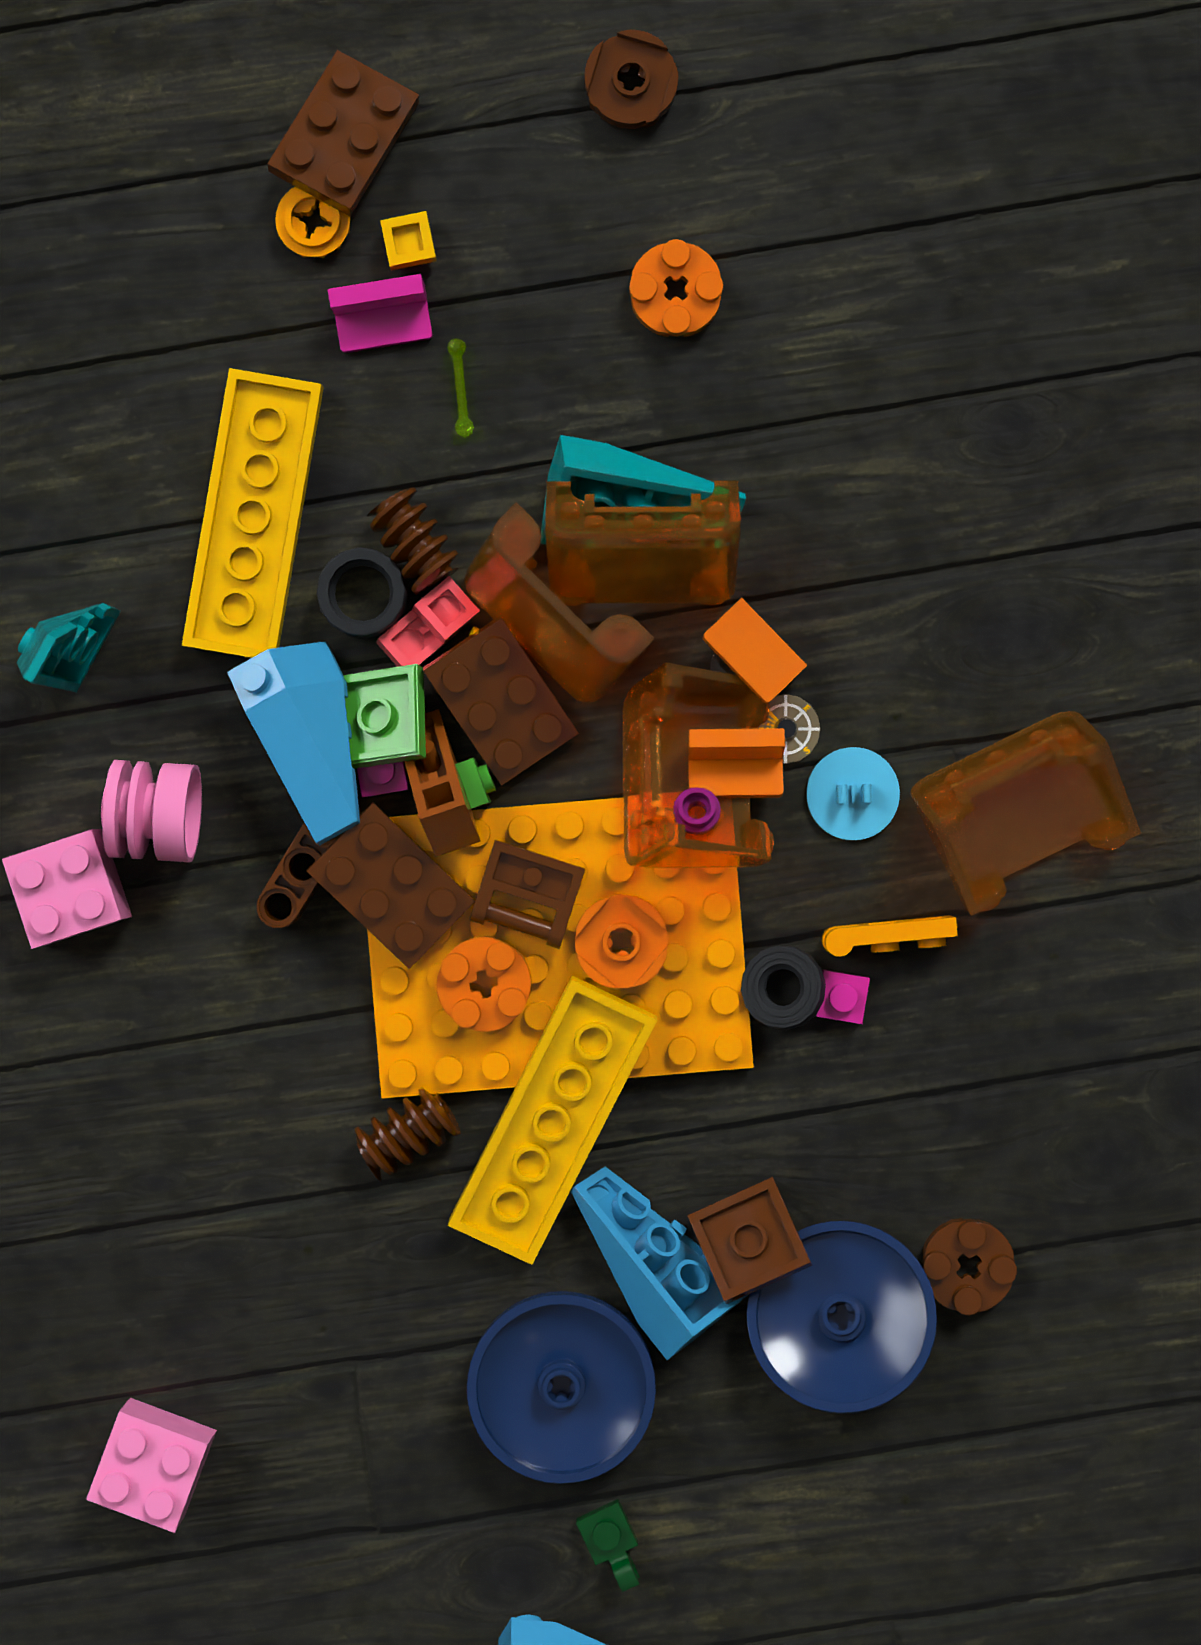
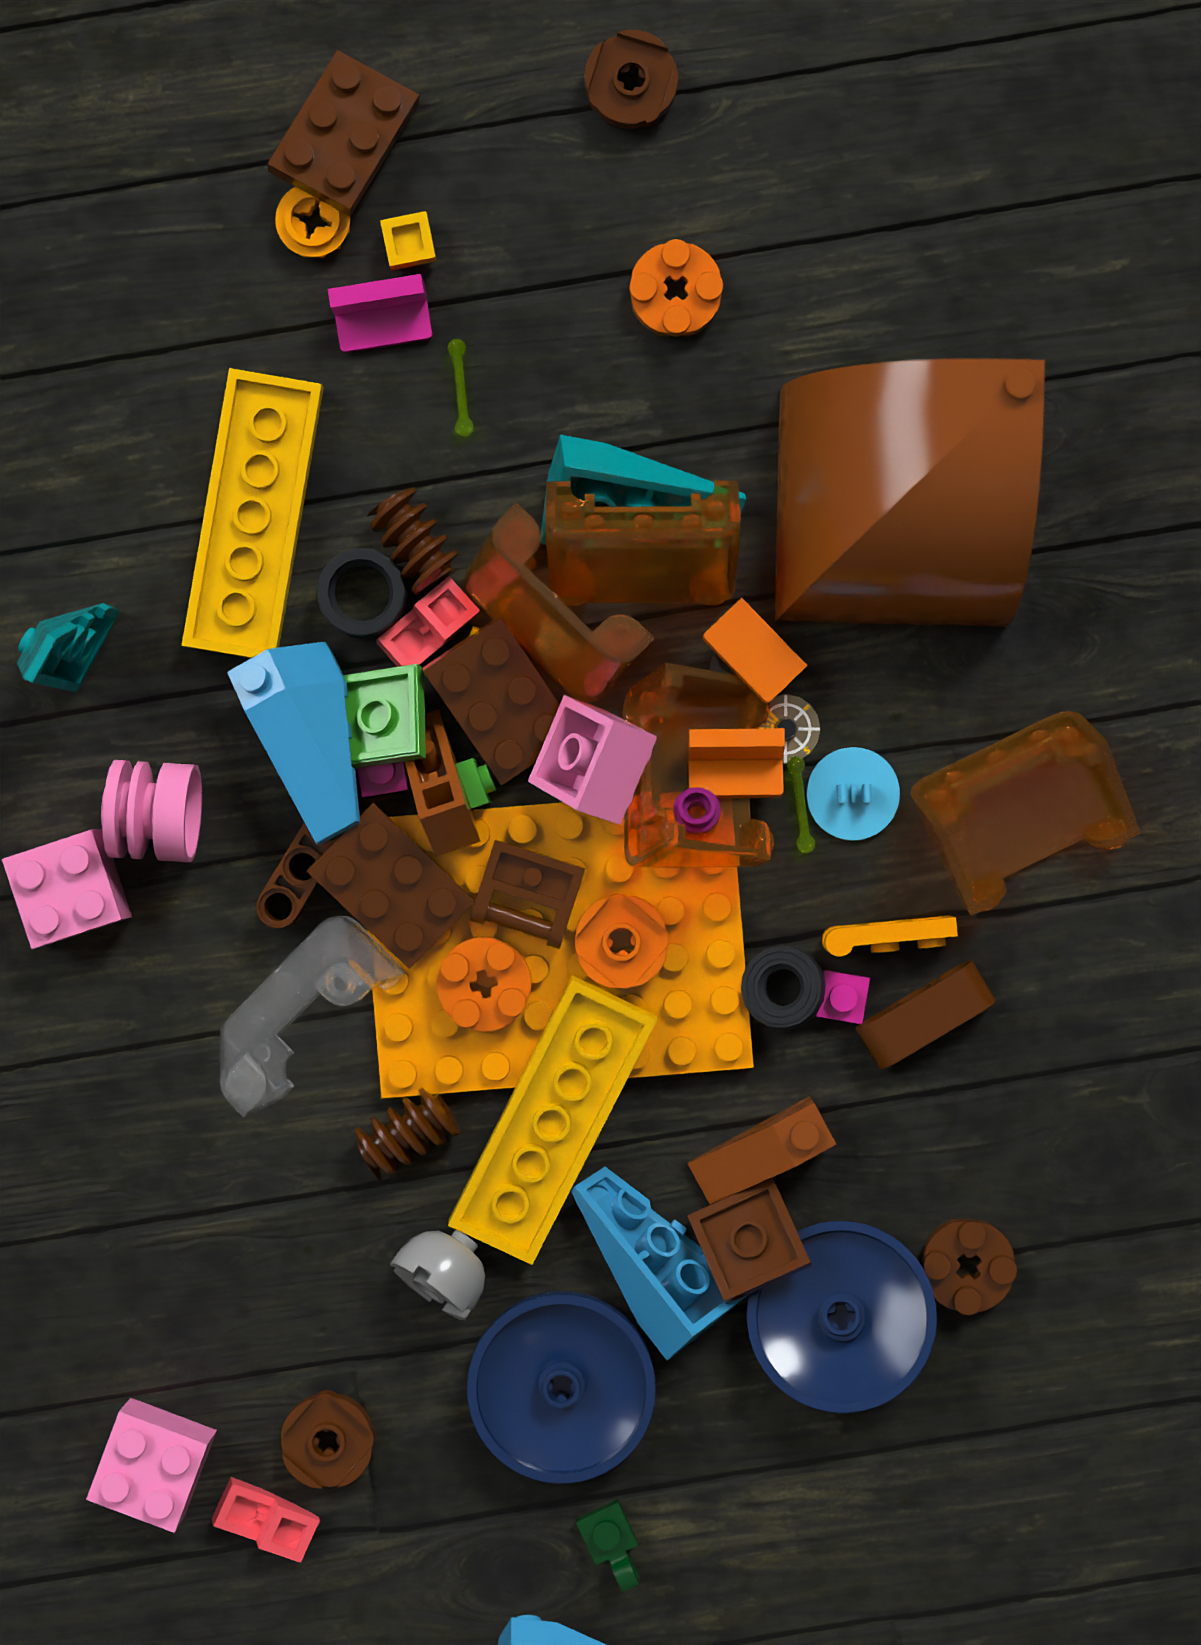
none -> coral slope [211,1477,320,1563]
none -> clear windscreen [219,915,406,1117]
none -> reddish brown plate [281,1390,376,1489]
none -> light grey cylinder [390,1230,485,1320]
none -> bright pink brick [528,695,657,825]
none -> dark orange slope [687,1096,837,1204]
none -> dark orange panel [775,359,1045,627]
none -> clear neon green hinge [787,756,815,853]
none -> reddish brown beam [856,960,996,1069]

